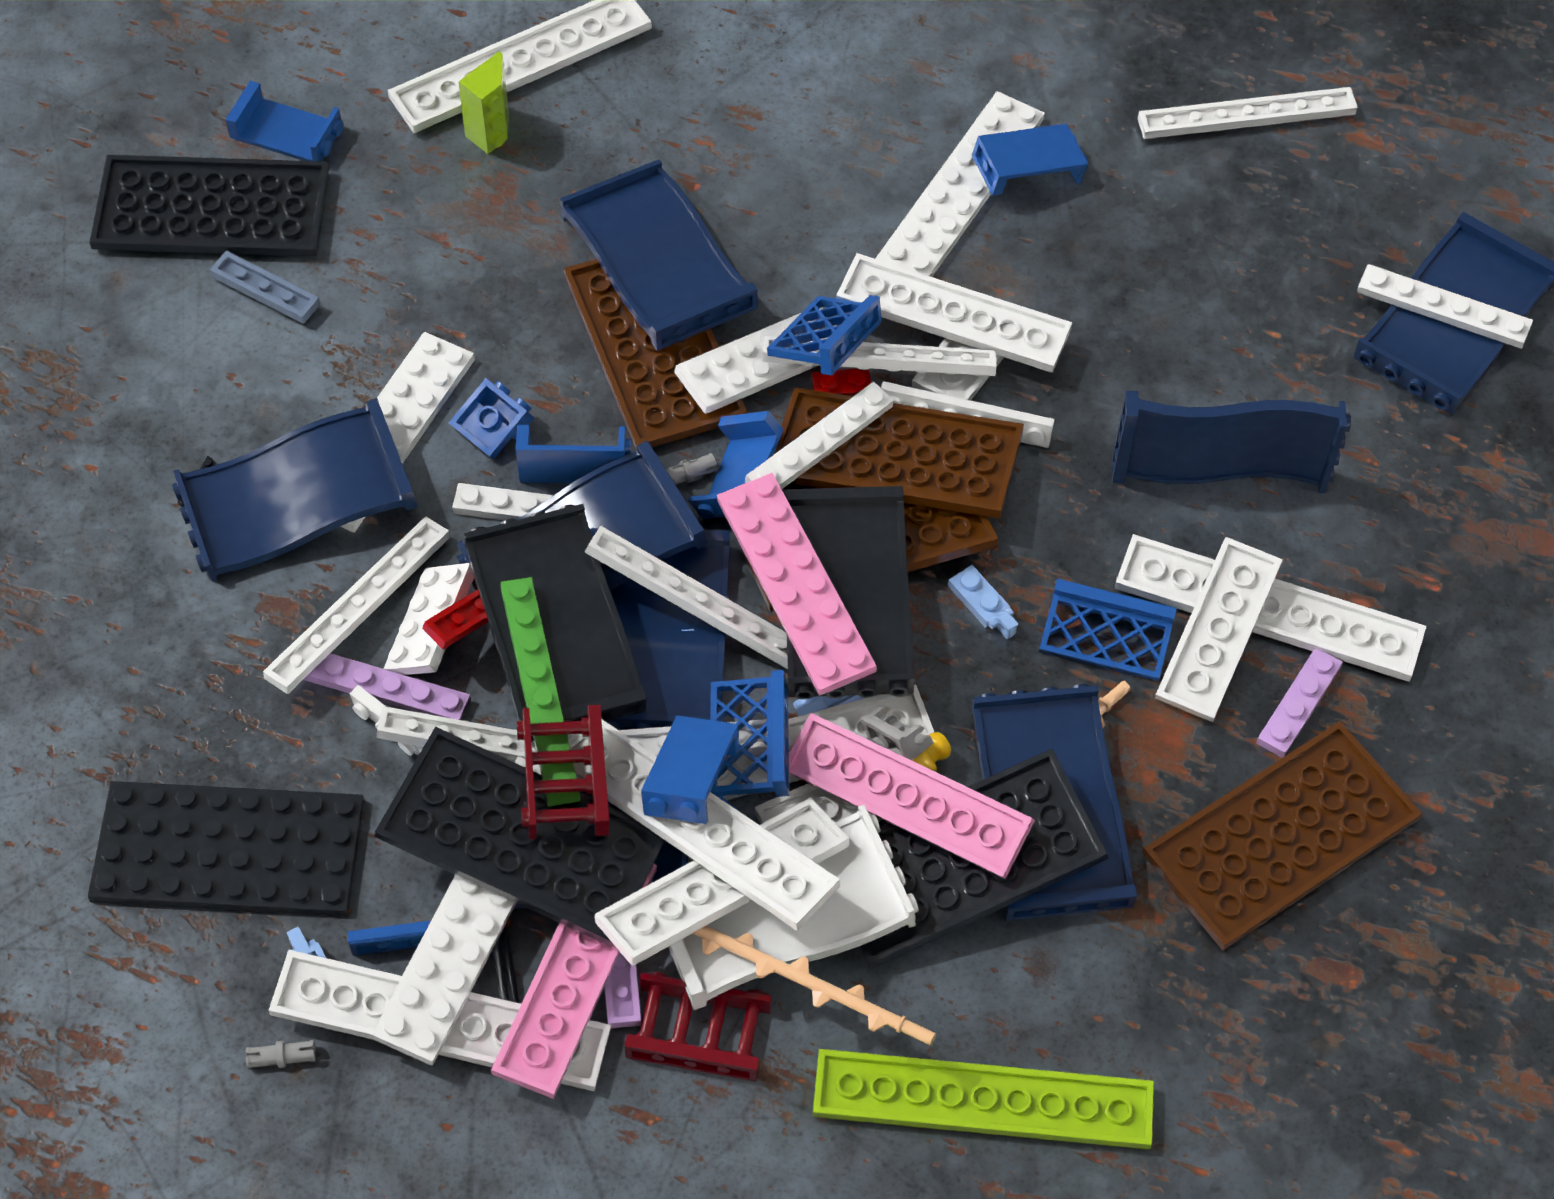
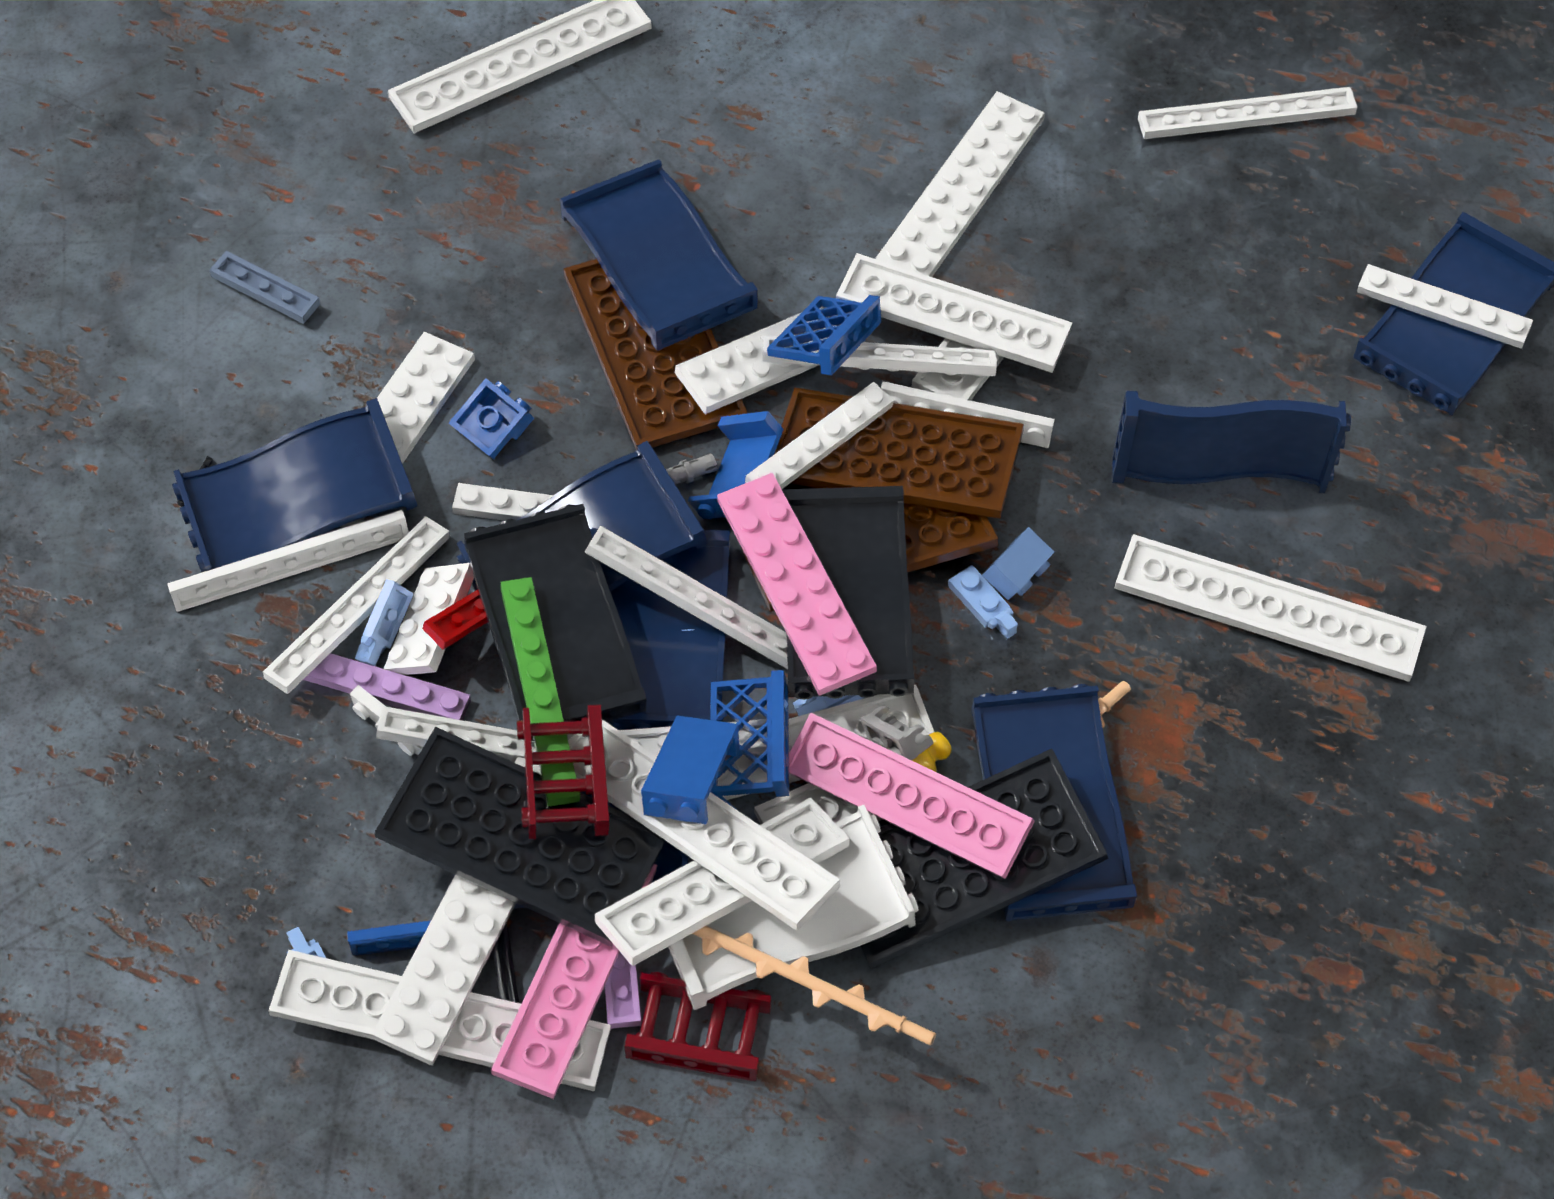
black plate [87,781,364,916] -> none
black plate [89,155,329,256] -> none
blue panel [225,81,344,161] -> none
light grey pin [246,1040,316,1069] -> none
lime slope [458,51,509,154] -> none
blue panel [516,425,632,483] -> none
red plate [811,368,871,396] -> none
lime plate [813,1049,1154,1150] -> none
blue panel [972,124,1088,196] -> none
blue fence [1039,579,1177,682] -> none
reddish brown plate [1142,721,1423,950] -> none
white plate [1155,537,1283,722] -> none
lavender plate [1256,649,1343,758] -> none
none -> white plate [168,510,409,612]
none -> light blue hinge [355,579,413,666]
none -> medium blue brick [982,527,1054,600]

